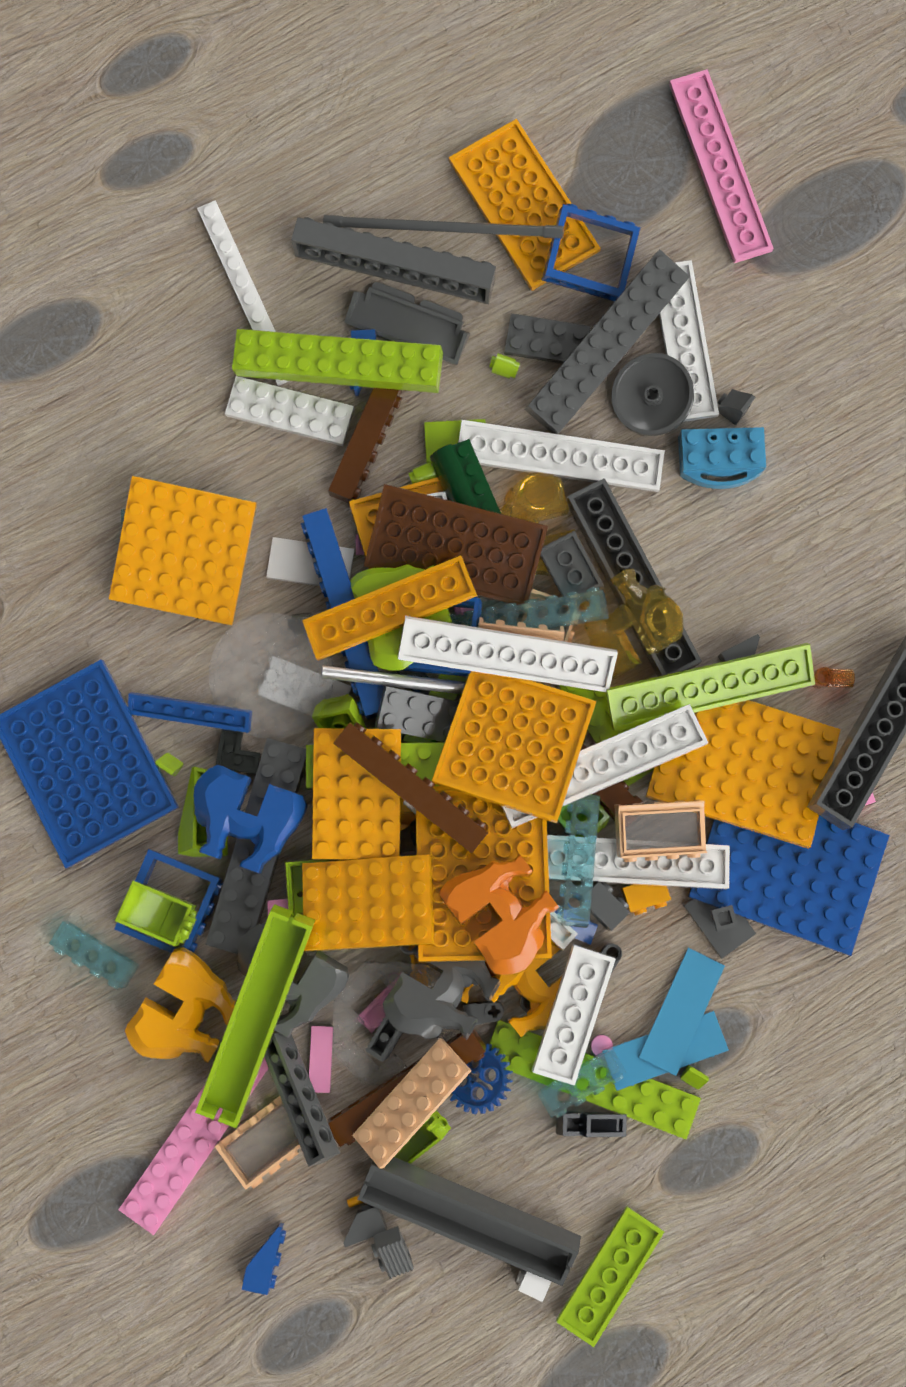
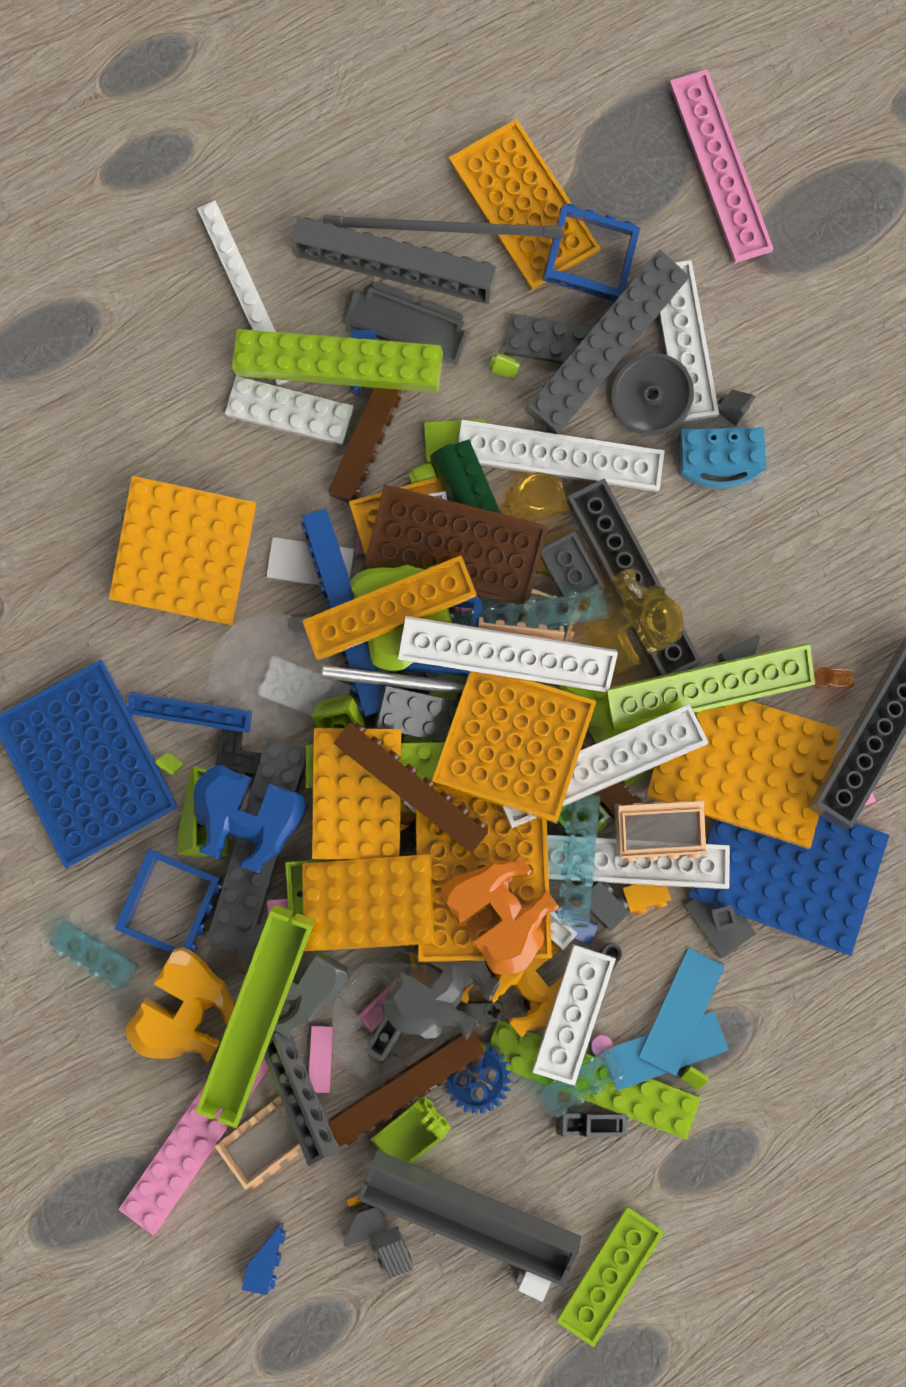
lime piece [115,881,197,946] -> none
light nougat plate [352,1038,471,1169] -> none

